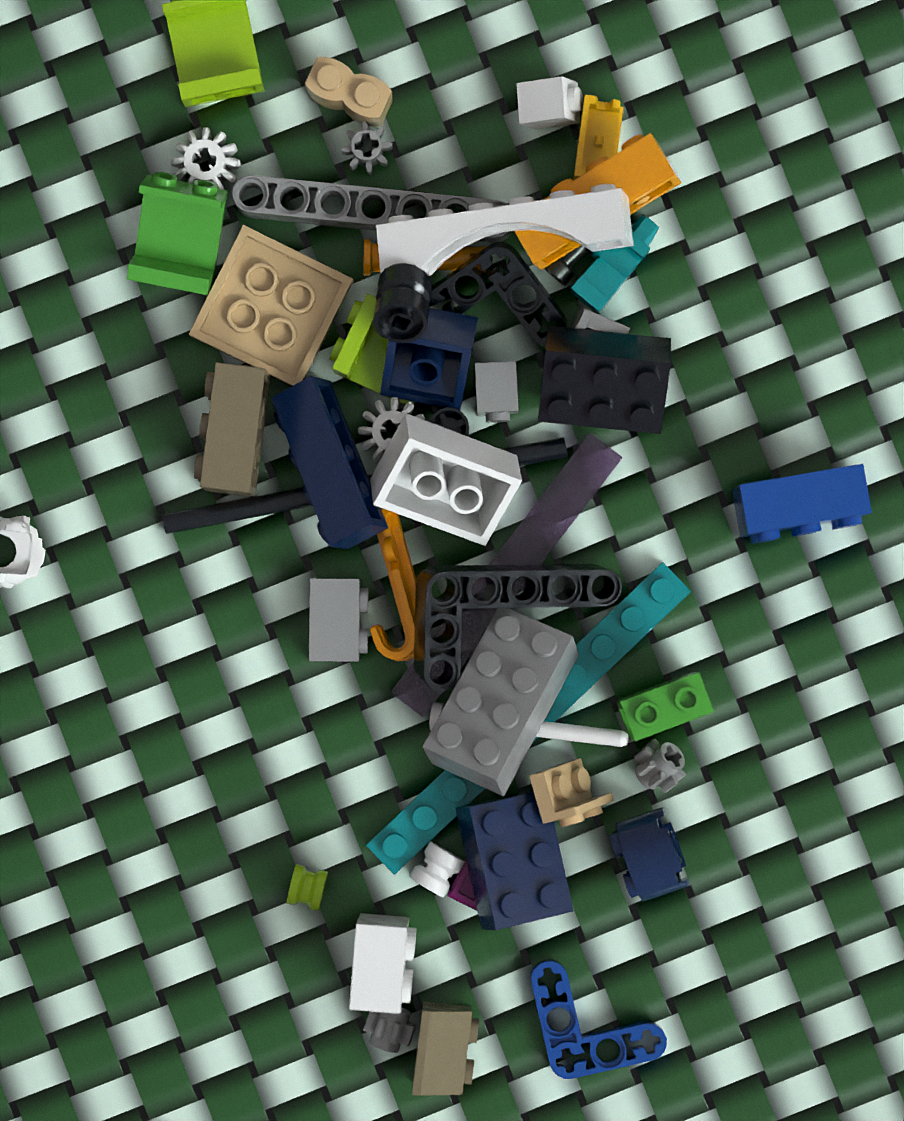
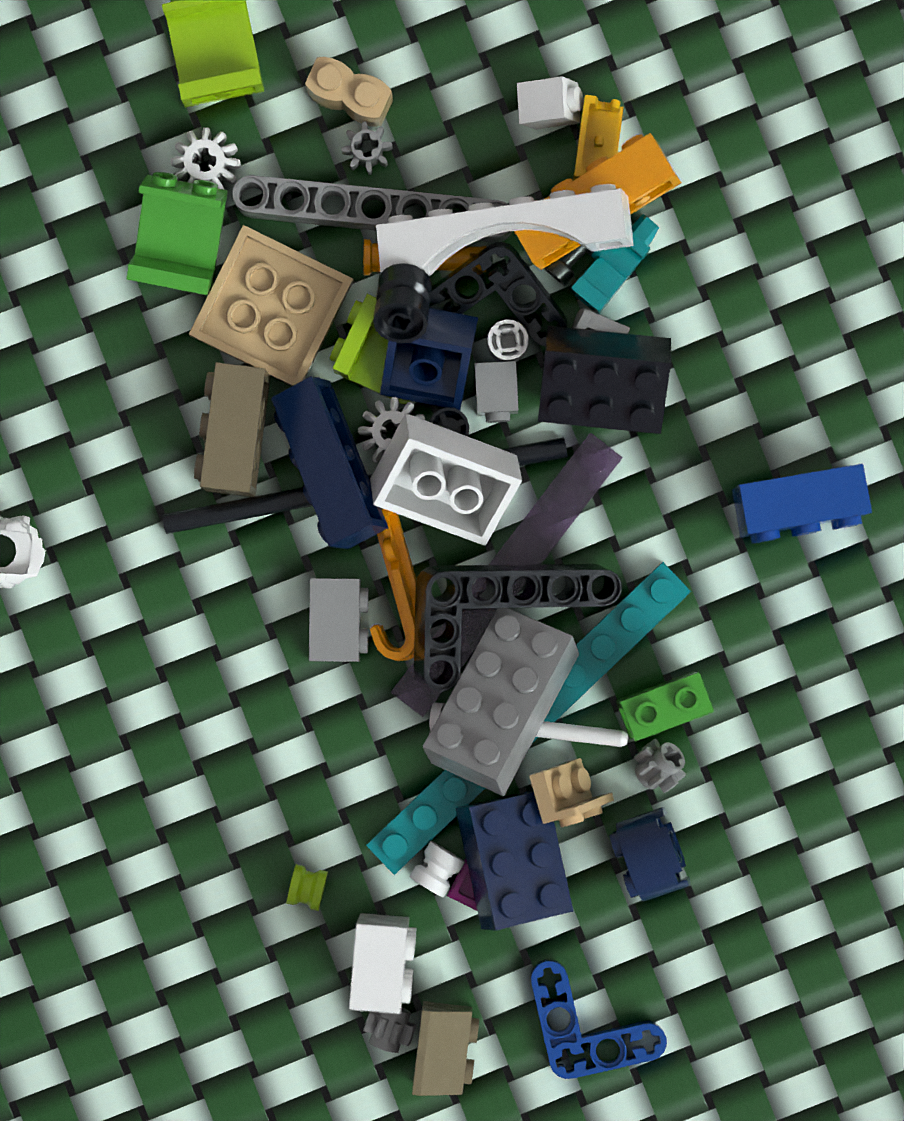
none -> white wheel [487,320,528,362]

